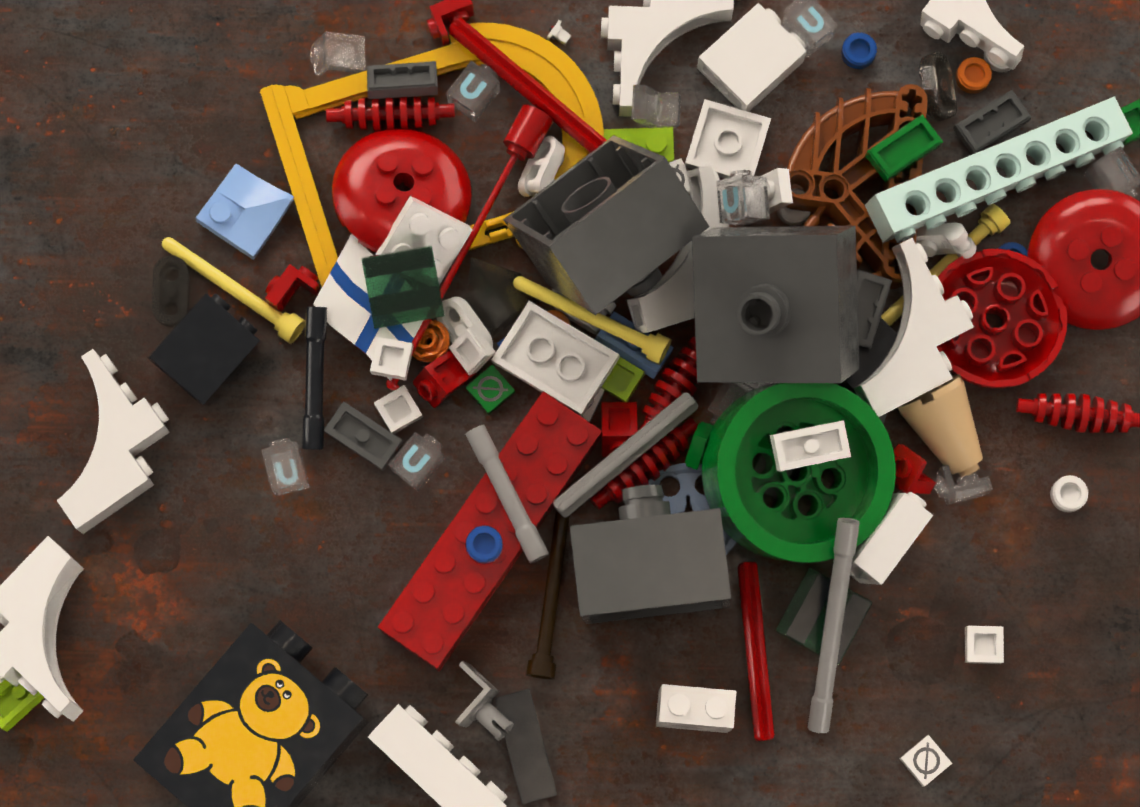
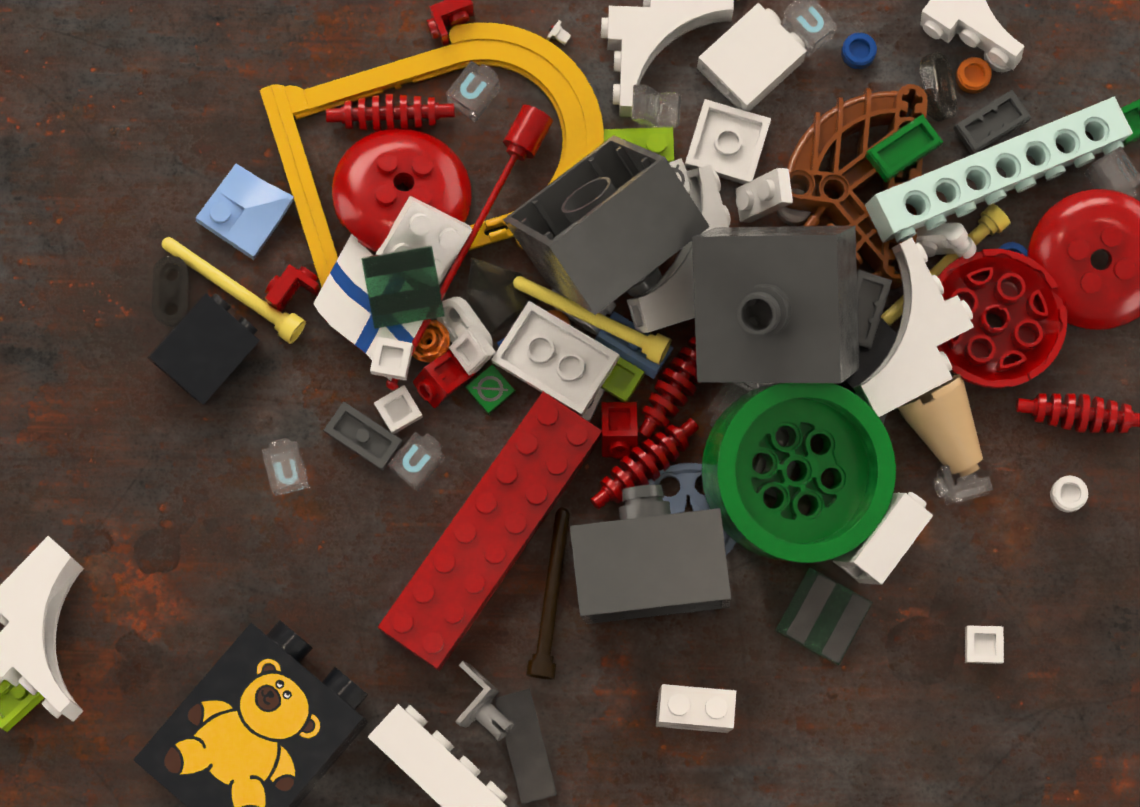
white arch [57,349,170,534] -> none
black piece [302,307,327,450] -> none
clear bracket [310,31,365,75] -> none
dark grey plate [367,61,438,99] -> none
red axle [449,18,607,153] -> none
light grey piece [465,425,549,564] -> none
blue tile [466,526,503,564] -> none
white plate [518,136,565,197] -> none
light grey axle [553,392,698,518] -> none
green tile [685,421,713,470] -> none
clear brick [716,170,770,225] -> none
red axle [738,562,774,741] -> none
white plate [770,420,851,471] -> none
light grey piece [807,518,860,733] -> none
red bracket [894,444,936,494] -> none
white tile [899,735,952,787] -> none

